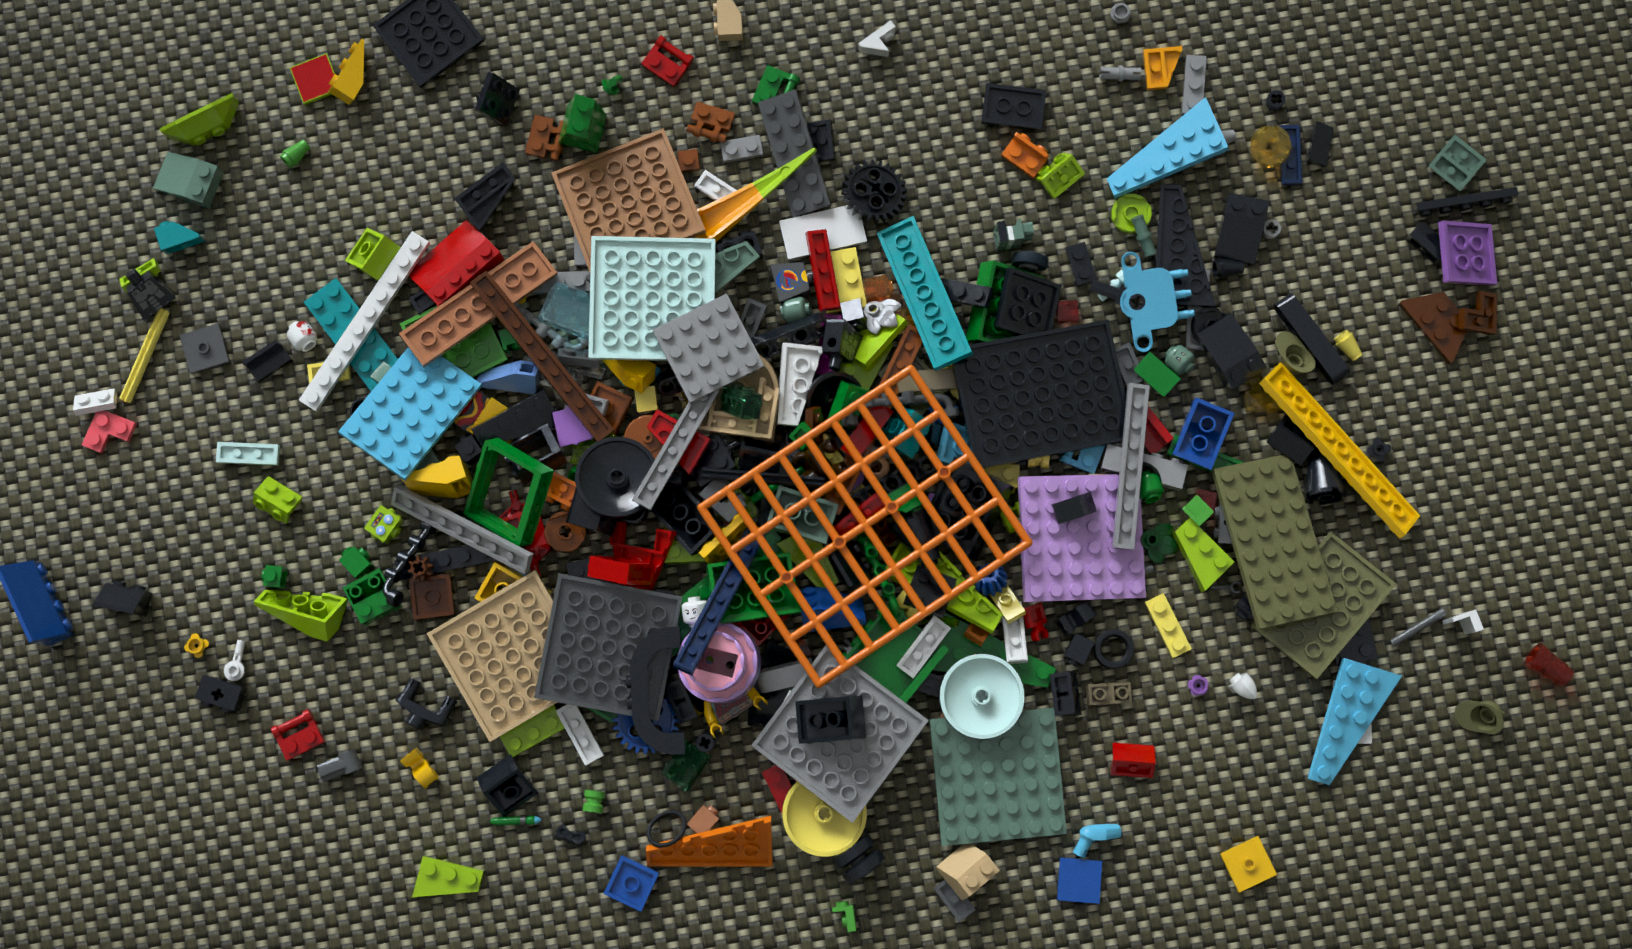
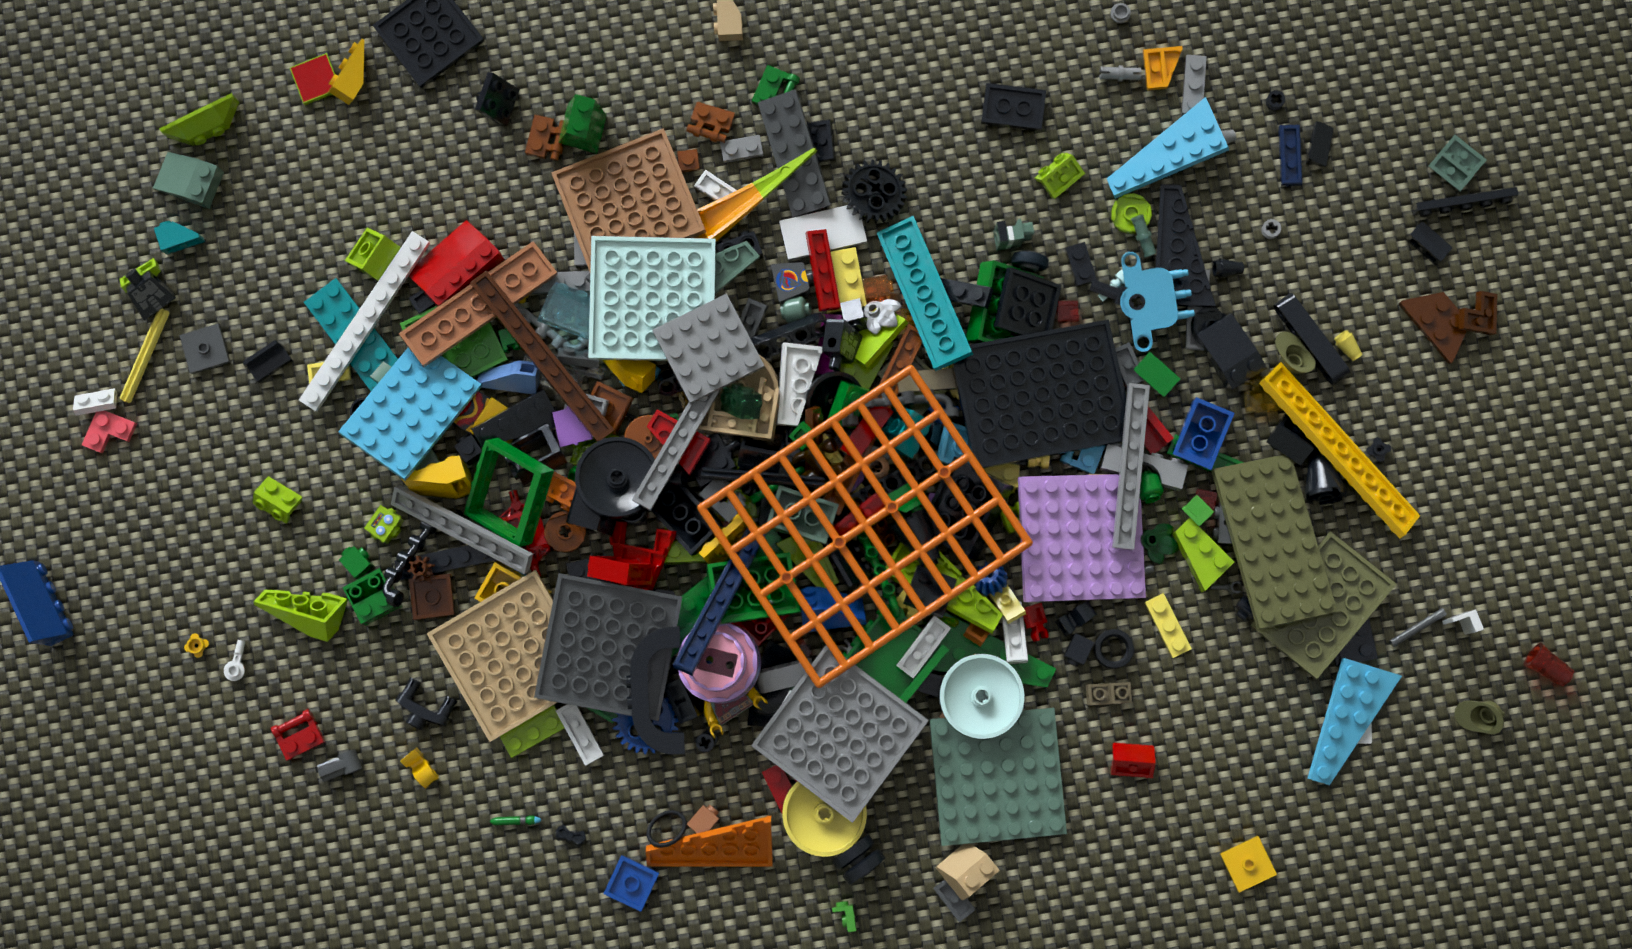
black slope [93,580,152,617] -> none
black brick [195,675,247,714] -> none
light aqua plate [216,442,280,466] -> none
green brick [261,565,288,589] -> none
bright green cone [280,139,310,168] -> none
white head [287,321,317,352] -> none
lime wing [412,856,484,897] -> none
black wedge [454,162,517,233] -> none
black slope [476,754,538,817] -> none
bright green wheel [582,790,606,813] -> none
green plate [602,75,623,95] -> none
light yellow panel [634,386,659,413] -> none
red plate [641,35,694,87] -> none
clear green bracket [662,740,711,792] -> none
white head [681,596,707,627] -> none
black slope [795,695,866,744] -> none
white slope [858,20,896,57] -> none
orange bracket [1001,132,1049,179] -> none
black brick [1050,671,1082,717] -> none
black slope [1051,492,1097,524] -> none
blue tile [1057,857,1102,904] -> none
medium azure arm [1073,824,1121,858] -> none
sand green head [1164,345,1195,375] -> none
medium lavender plate [1188,675,1209,696] -> none
black slope [1214,193,1269,265] -> none
white plate [1228,672,1257,699] -> none
clear yellow plate [1250,126,1292,168] -> none
medium lavender plate [1438,220,1497,286] -> none

